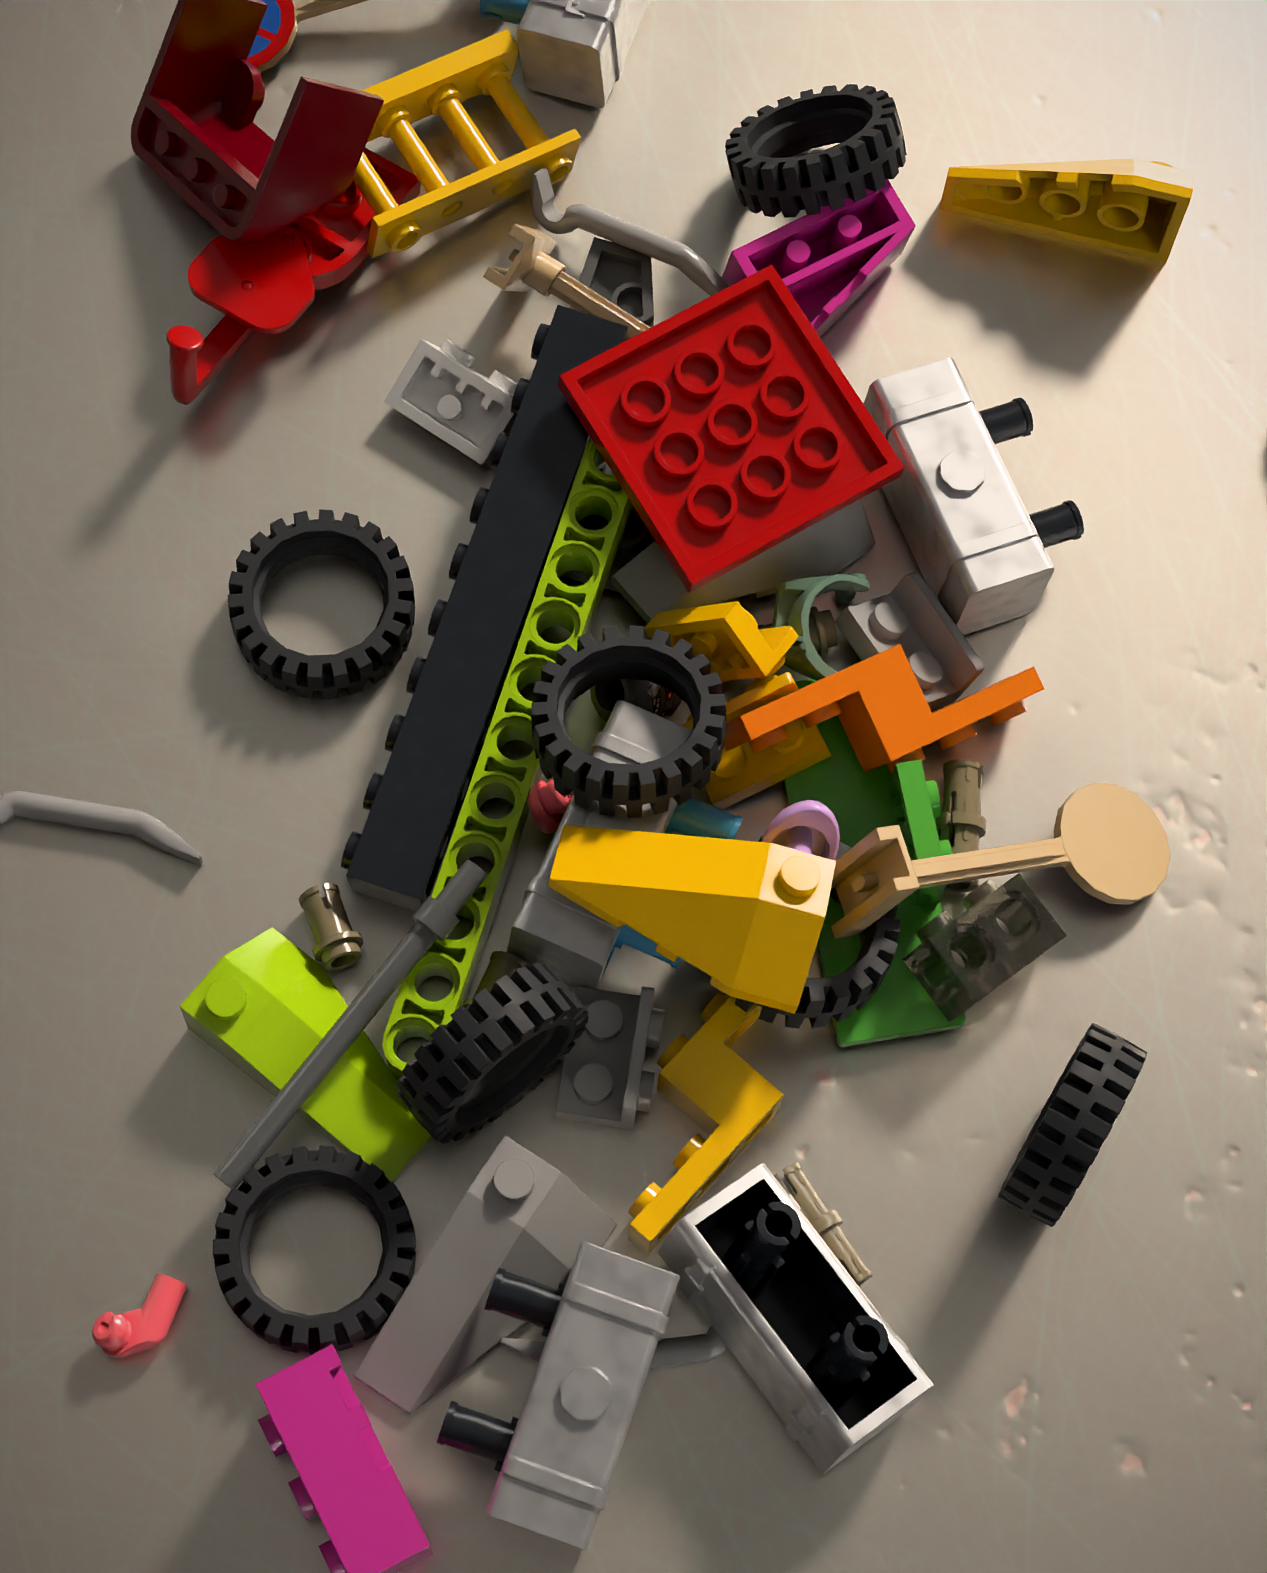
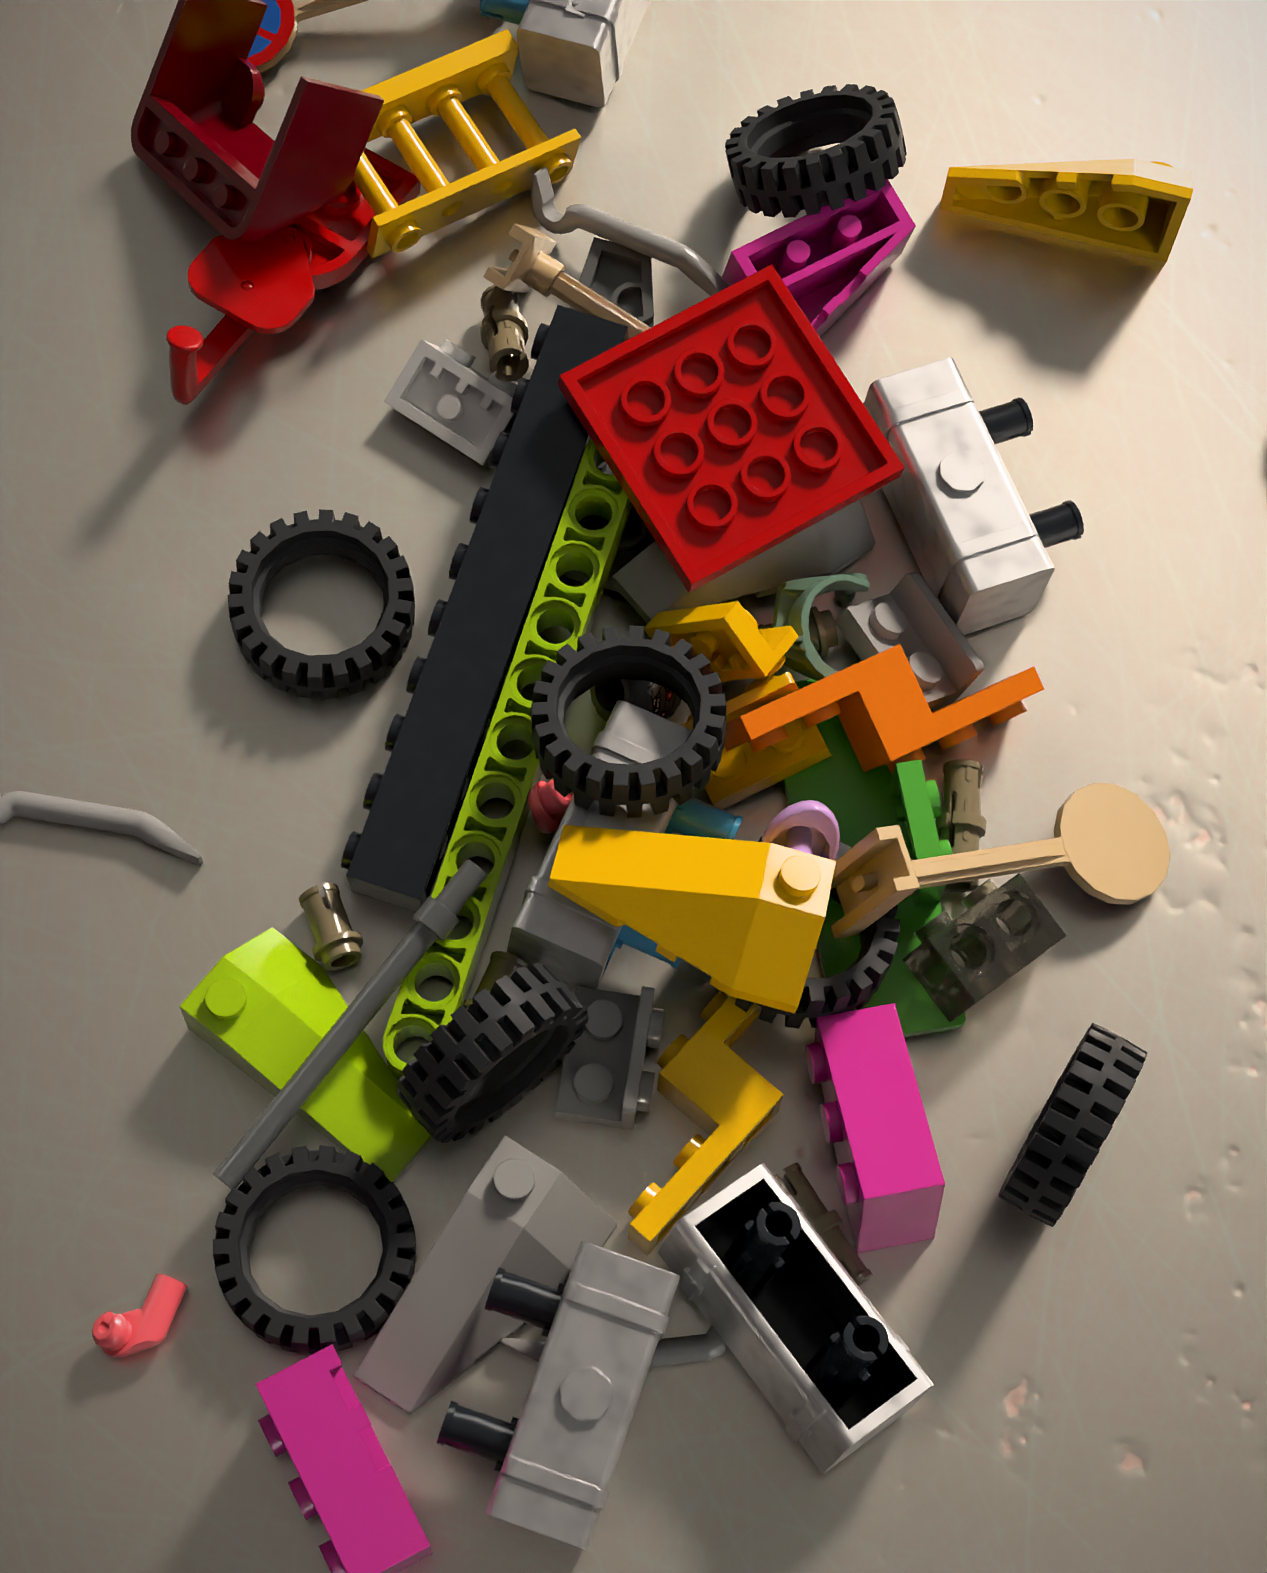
none -> dark tan pin [480,284,529,382]
none -> dark pink wedge [805,1003,945,1253]

